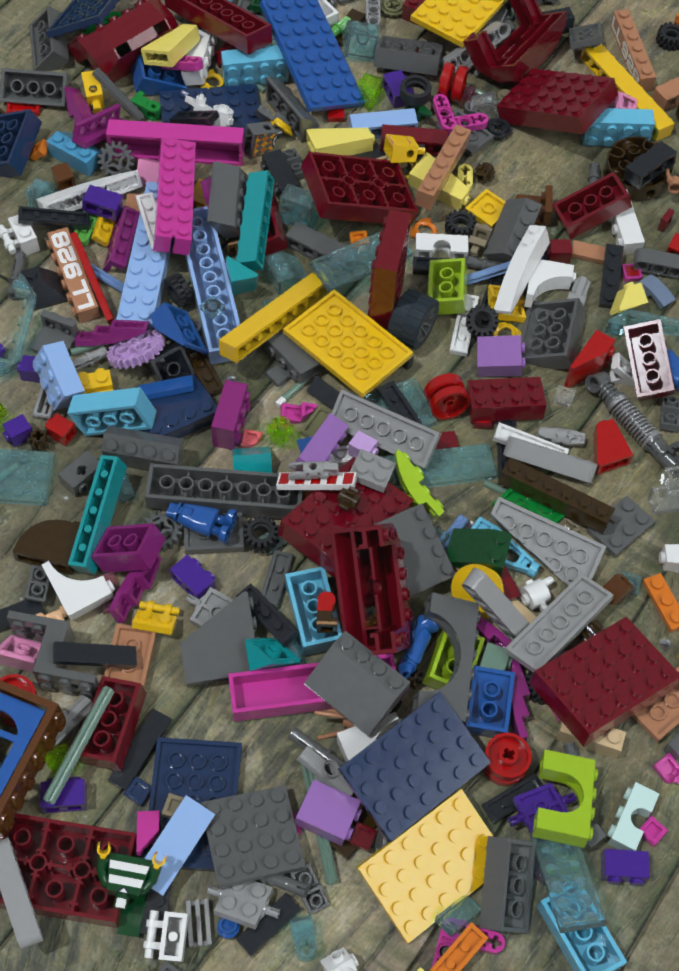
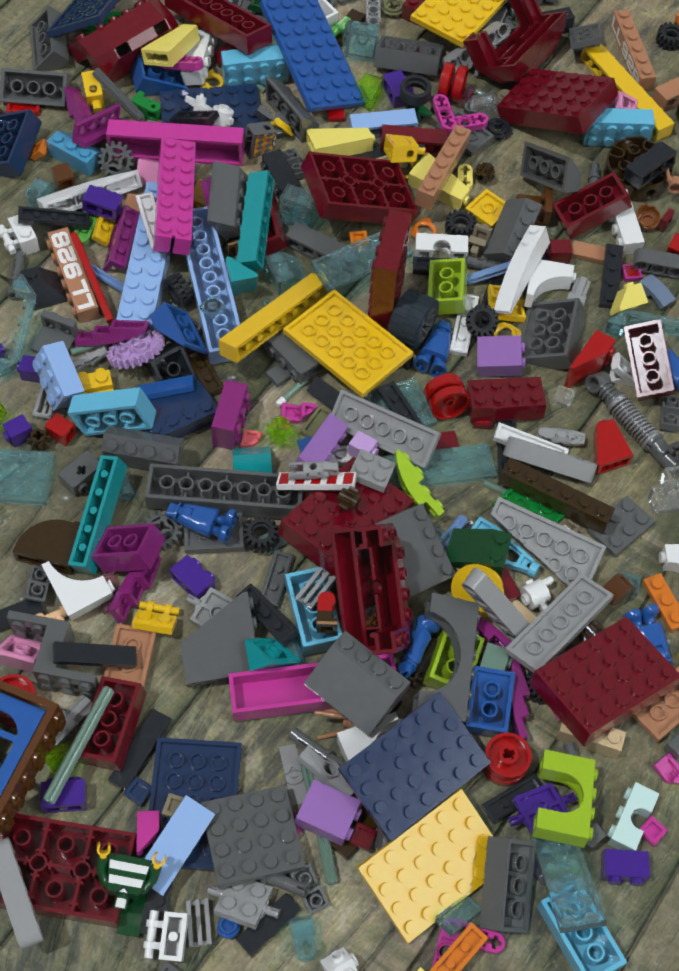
none -> light grey piece [279,744,307,805]
none -> light grey tile [296,567,336,610]
none -> blue piece [413,320,452,377]
none -> dark grey slope [520,142,582,193]
none -> blue piece [623,604,673,664]
none -> dark orange hair [635,203,661,230]

